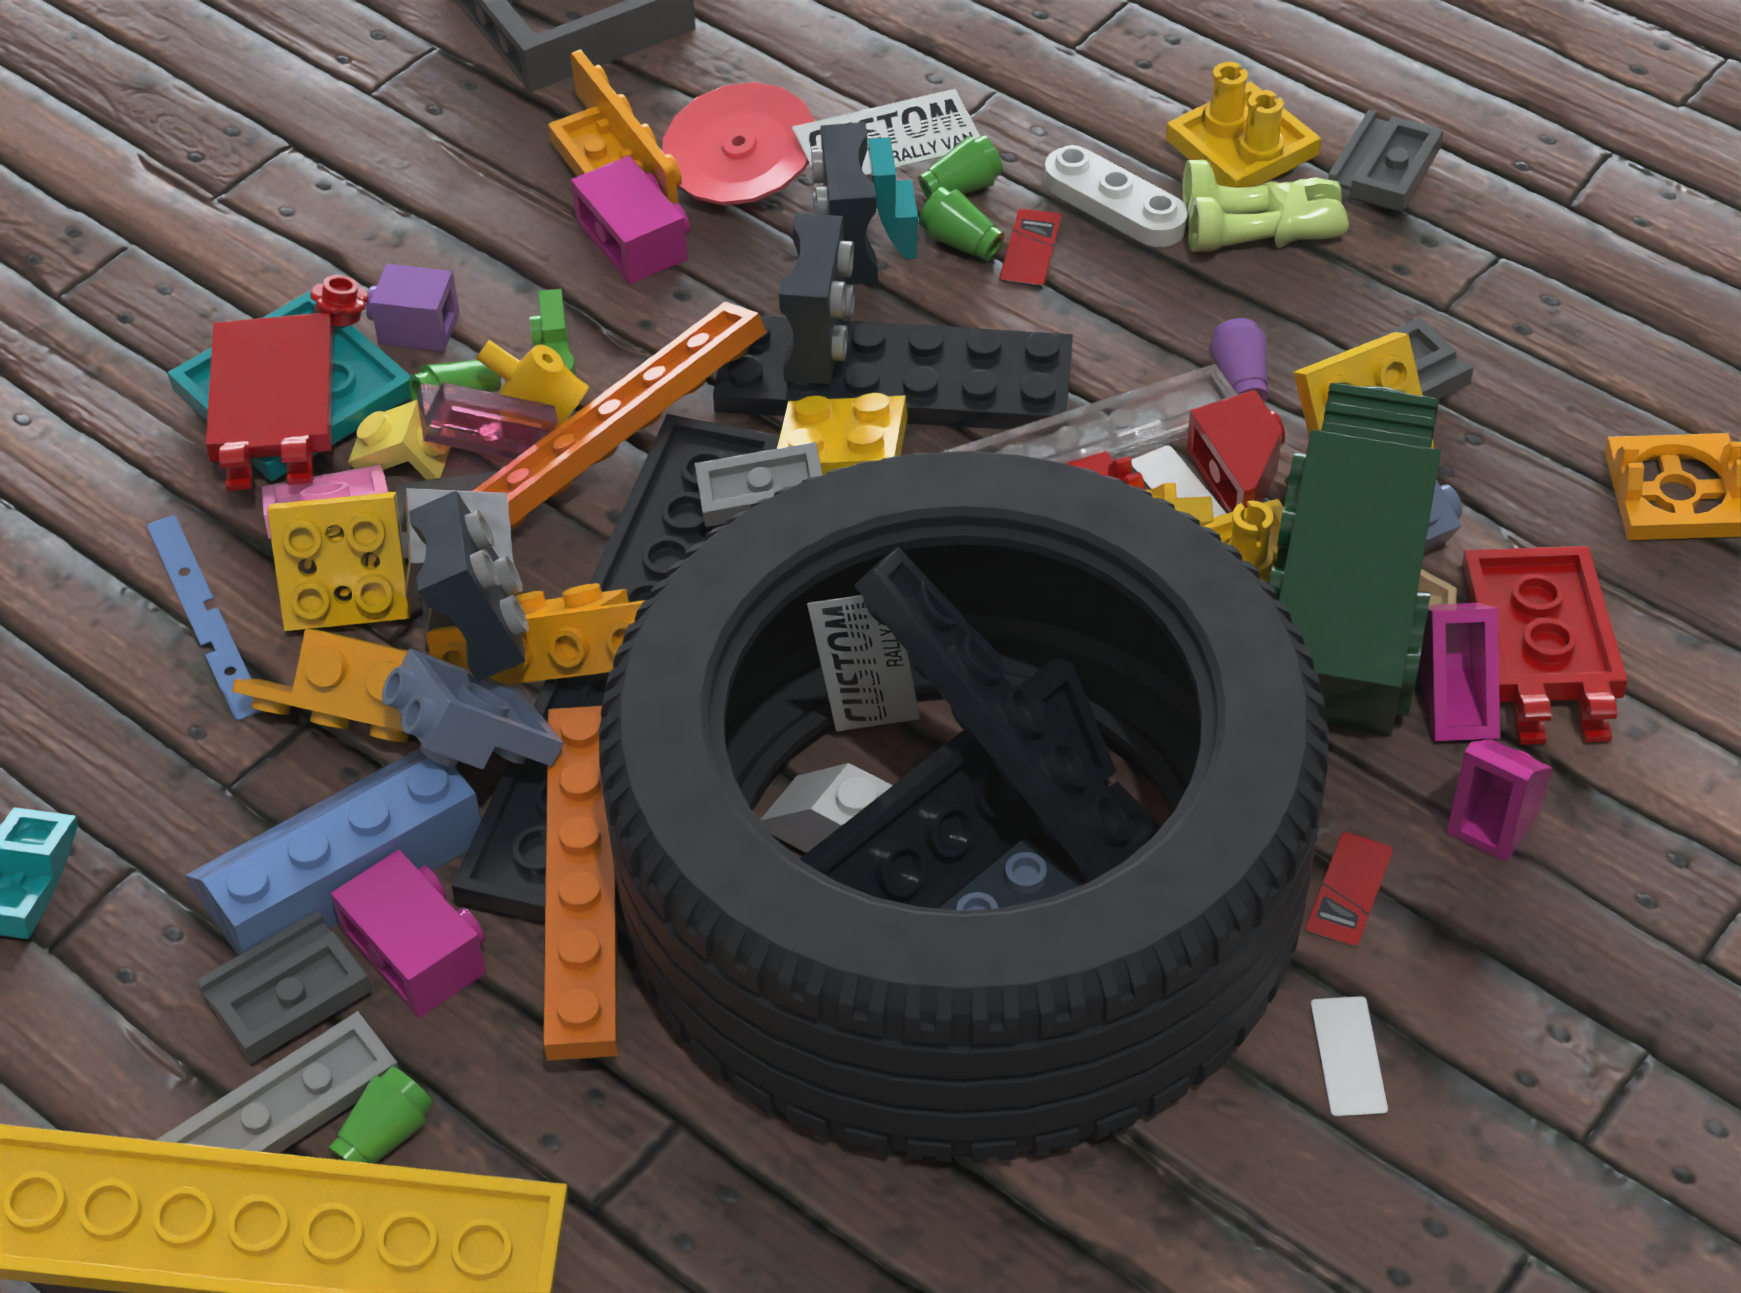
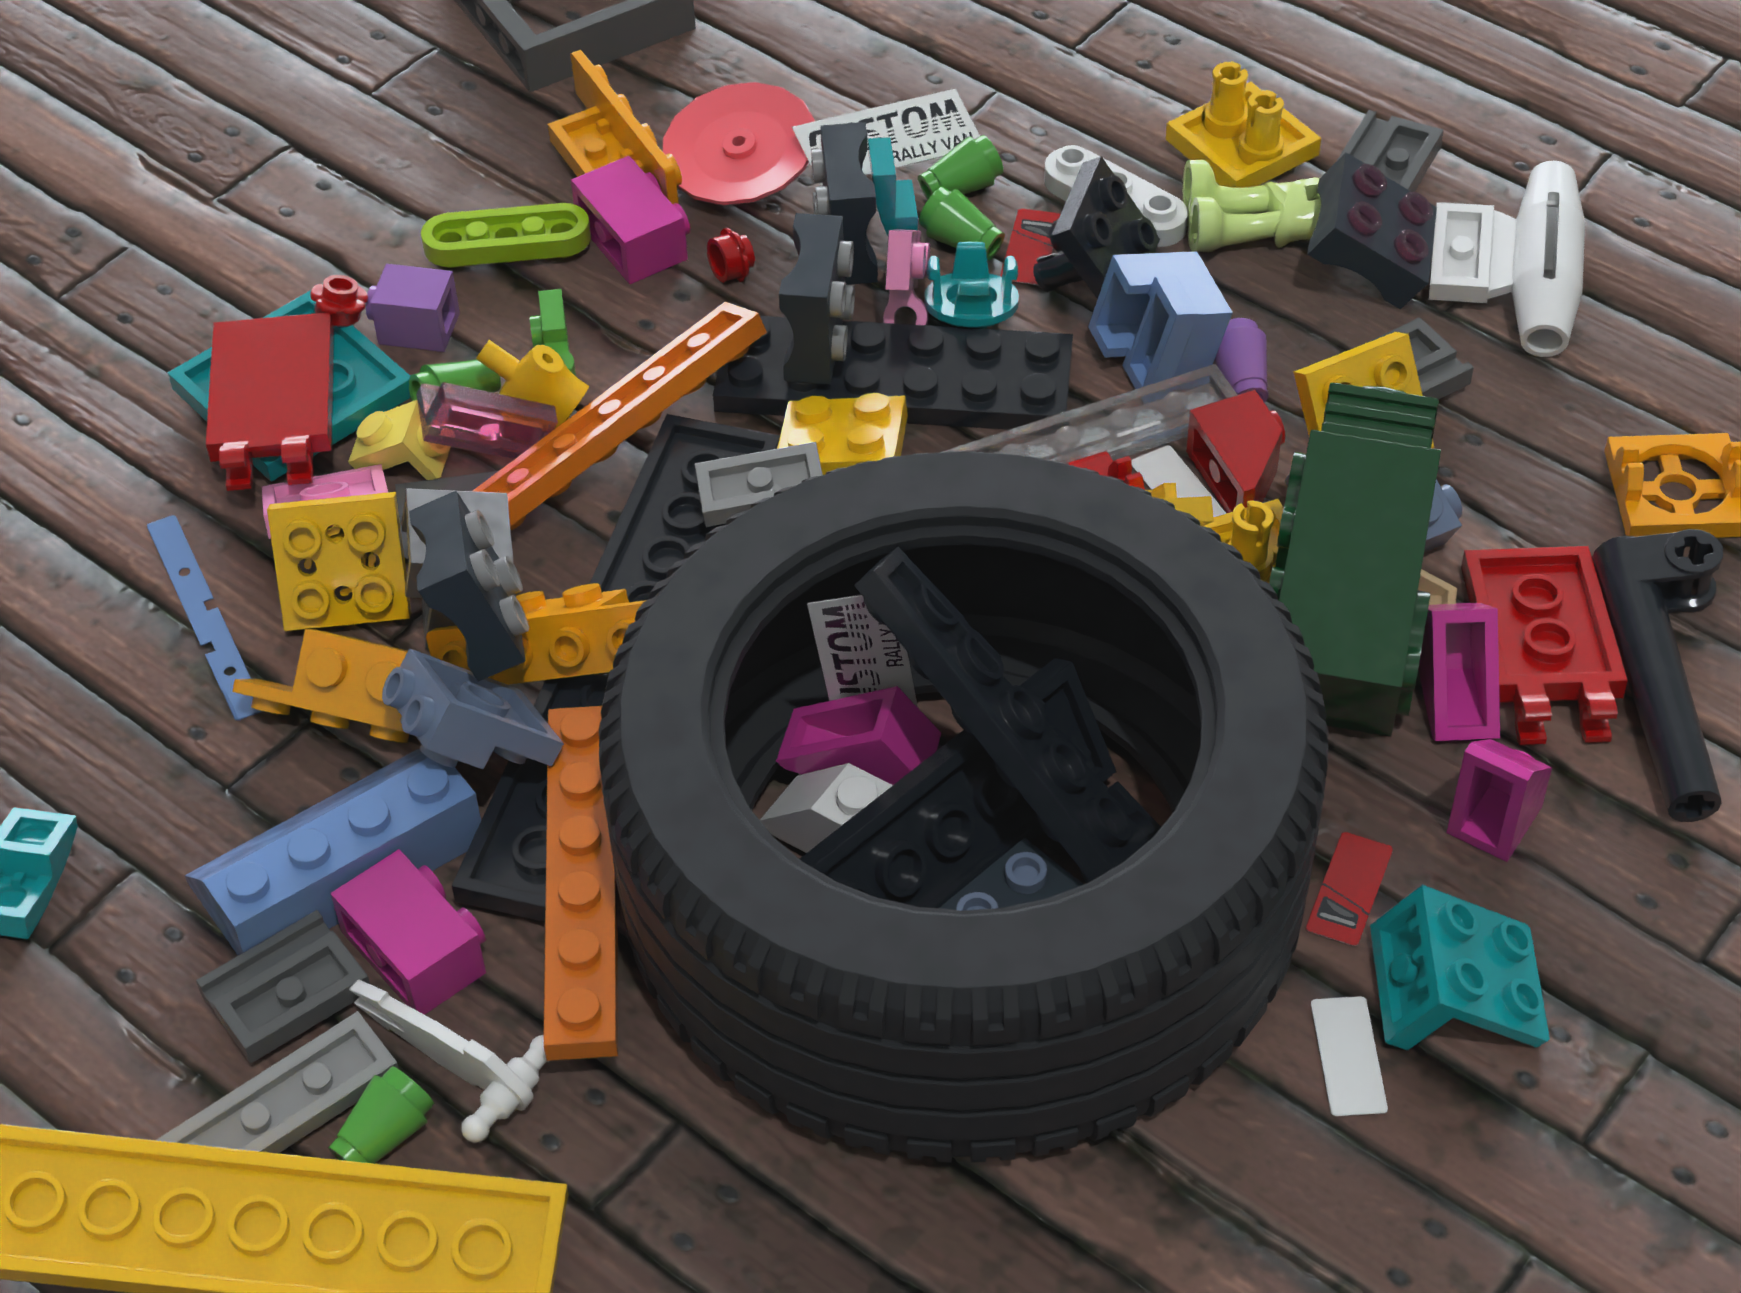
none -> white piece [349,979,549,1143]
none -> lime plate [421,203,591,268]
none -> red plate [707,228,755,282]
none -> dark pink slope [776,686,942,785]
none -> bright pink plate [884,229,930,325]
none -> teal piece [924,242,1019,329]
none -> black plate [1033,156,1160,299]
none -> medium blue plate [1088,252,1233,404]
none -> black brick [1307,152,1437,309]
none -> teal bracket [1370,885,1550,1051]
none -> white plate [1429,161,1585,357]
none -> black axle [1592,529,1723,822]

